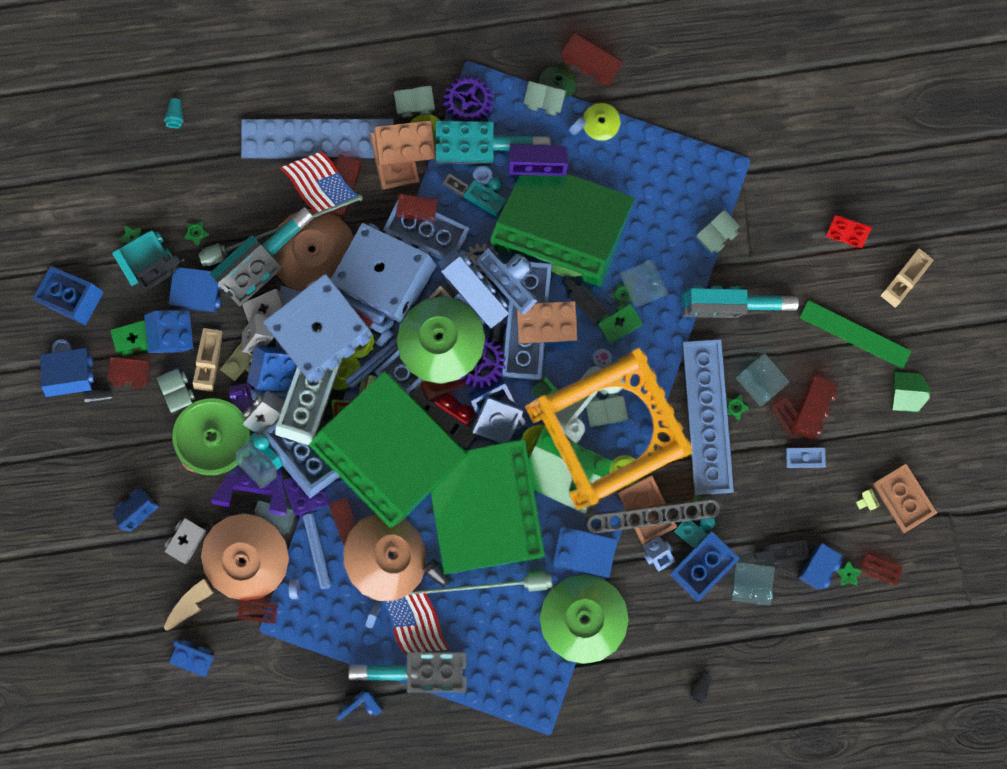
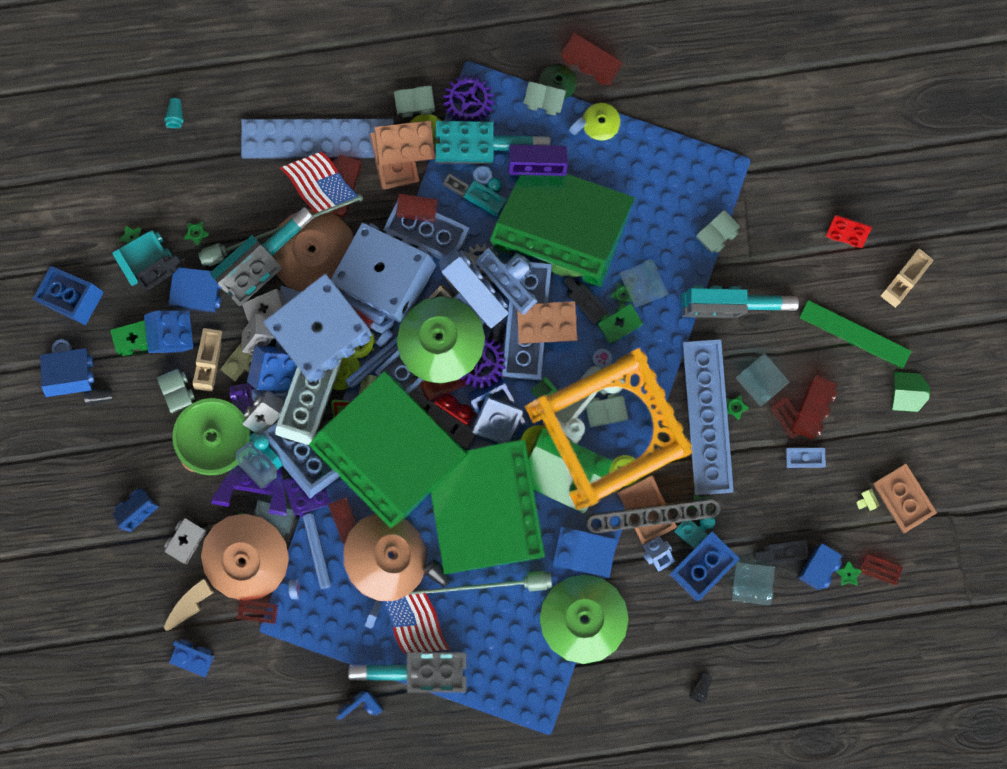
clear red brick [107,357,151,389] -> none

